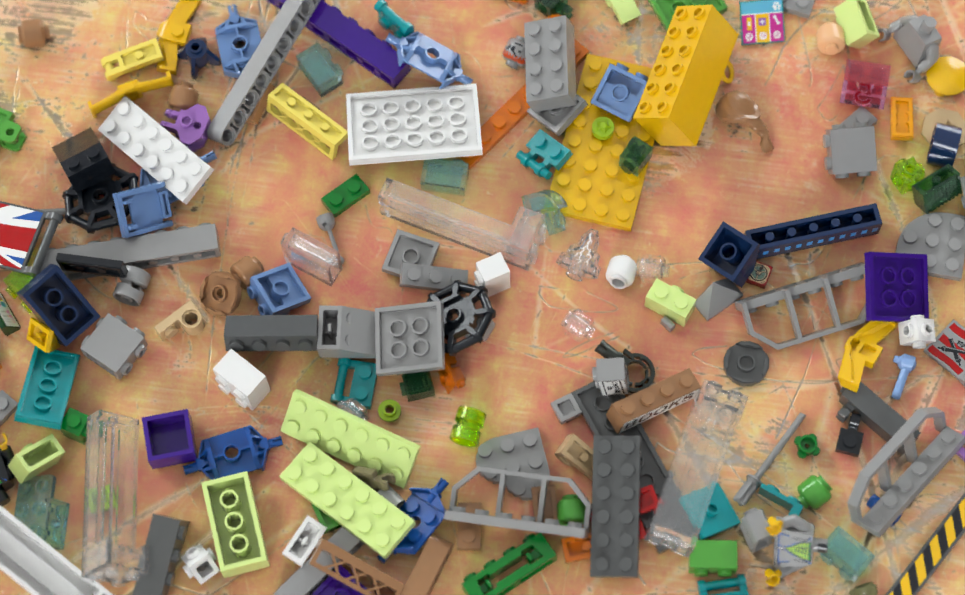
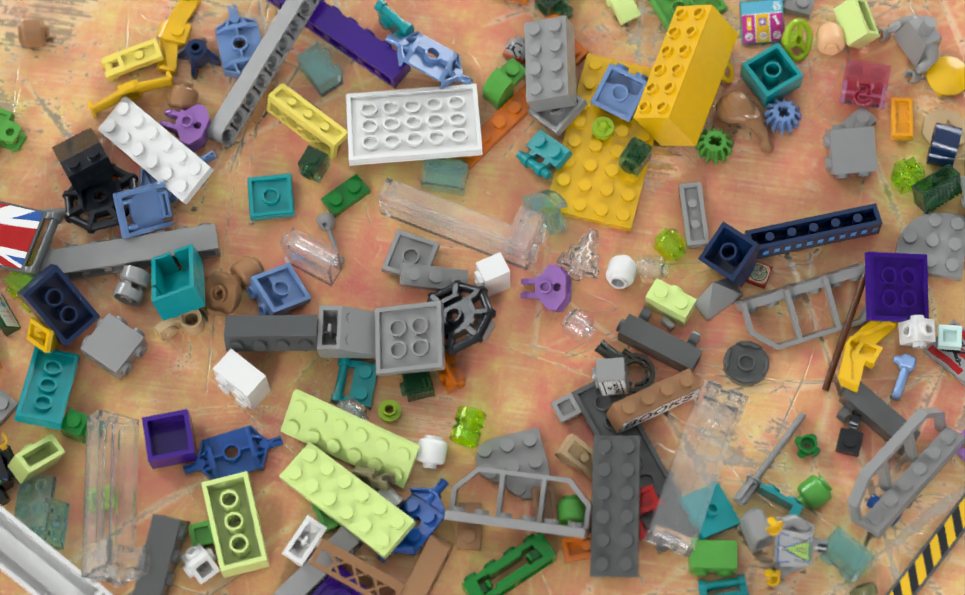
black tile [56,253,128,278] -> none
none -> teal piece [151,244,205,321]
none -> bright green plate [188,521,215,548]
none -> teal plate [247,173,295,221]
none -> clear green brick [298,145,330,183]
none -> white head [416,435,448,469]
none -> bright green brick [482,57,526,110]
none -> medium lavender hinge [521,265,572,312]
none -> dark grey brick [616,306,702,373]
none -> clear neon green head [653,228,687,261]
none -> light grey plate [678,182,709,249]
none -> bright green gear [696,126,734,165]
none -> teal brick [740,43,803,108]
none -> medium blue gear [764,97,802,135]
none -> lime piece [781,18,813,62]
none -> reddish brown axle [822,274,865,391]
none -> light aqua plate [937,324,962,351]

